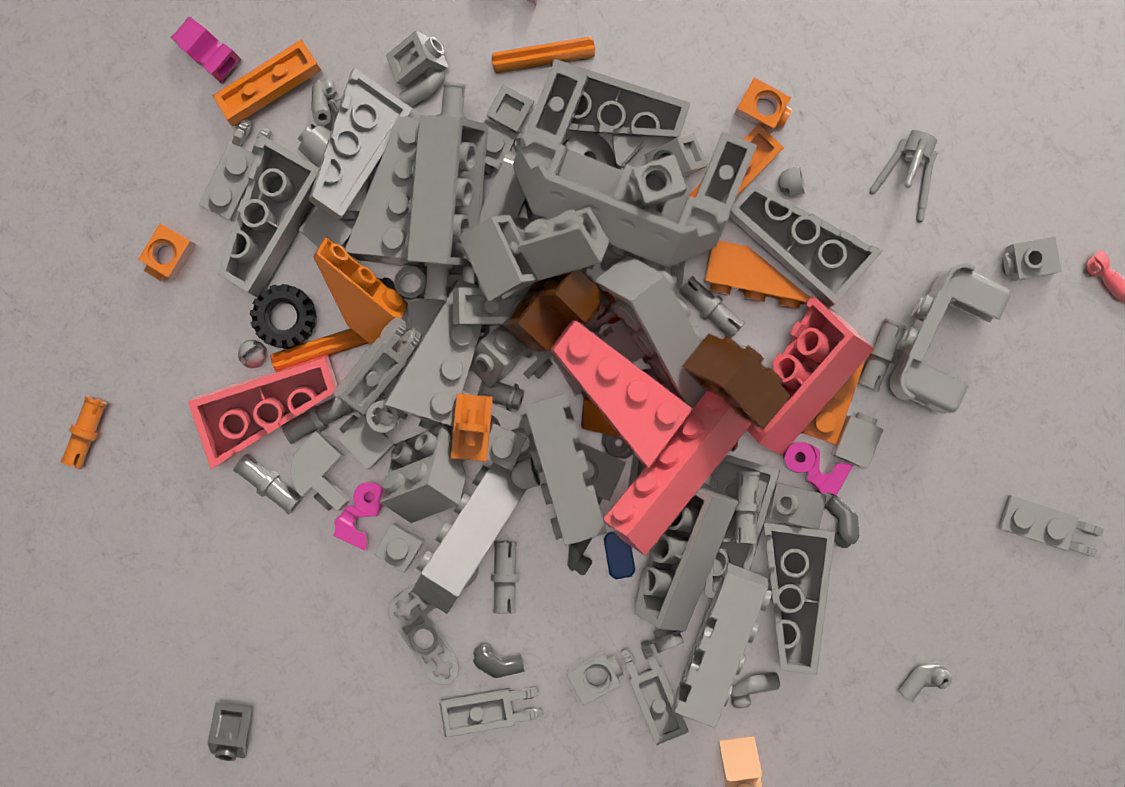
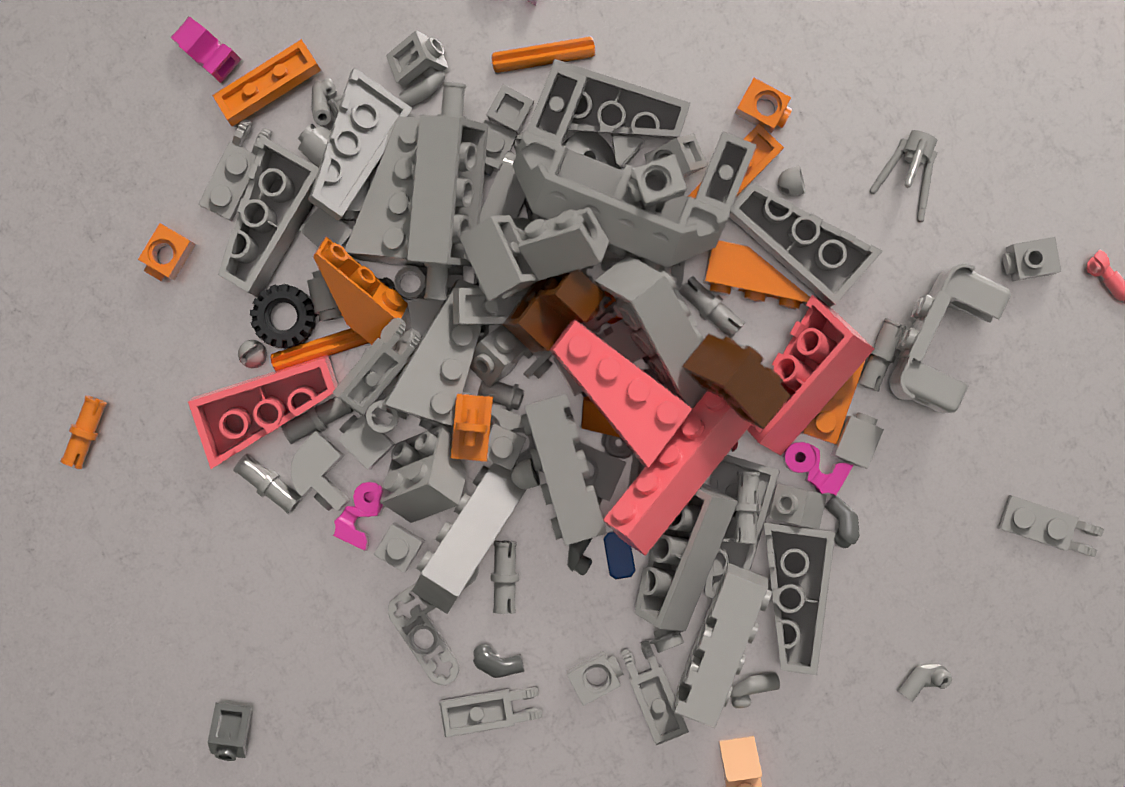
none -> light grey brick [307,270,343,322]

